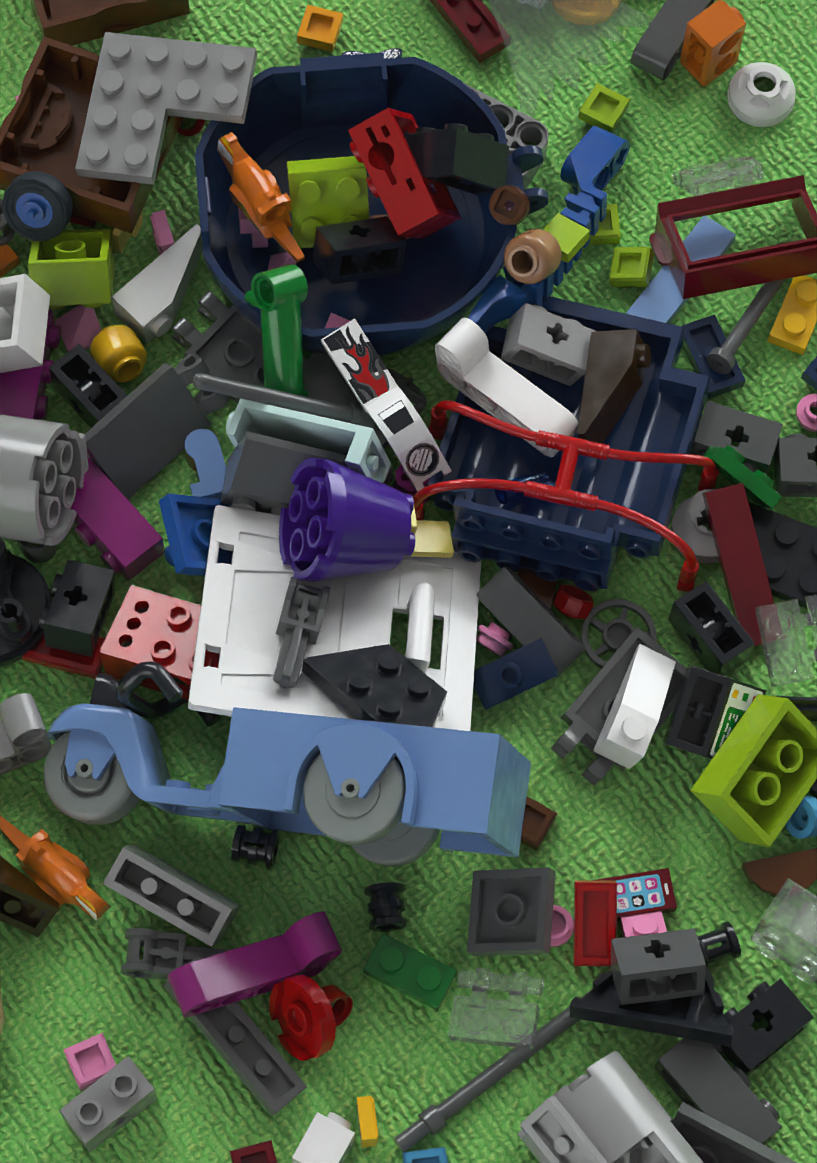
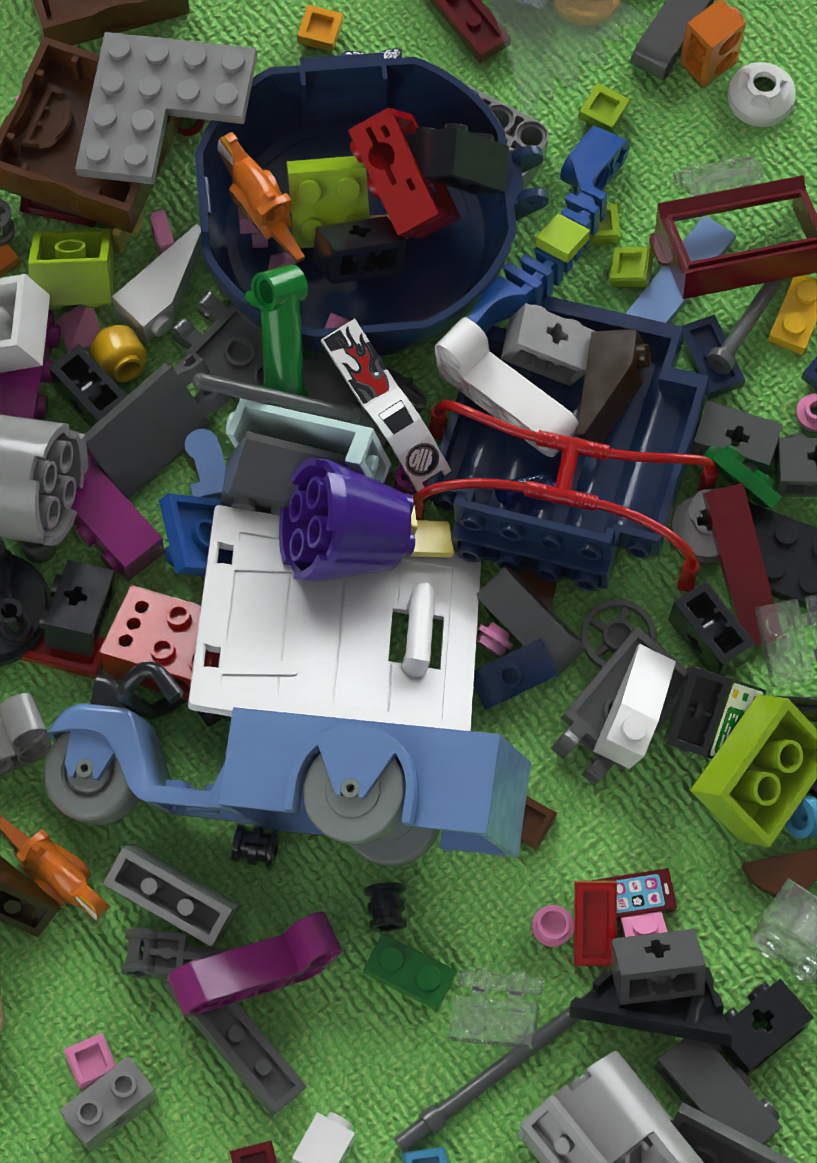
black wheel [2,171,73,241] -> none
red tile [269,975,353,1061] -> none
dark grey connector [273,577,331,689] -> none
black wing [302,644,448,727] -> none
yellow tile [357,1095,379,1148] -> none
dark grey plate [467,867,556,956] -> none
reddish brown tile [489,185,530,226] -> none
medium nougat head [504,229,562,284] -> none
red tile [553,584,594,619] -> none
black bush [696,921,741,967] -> none

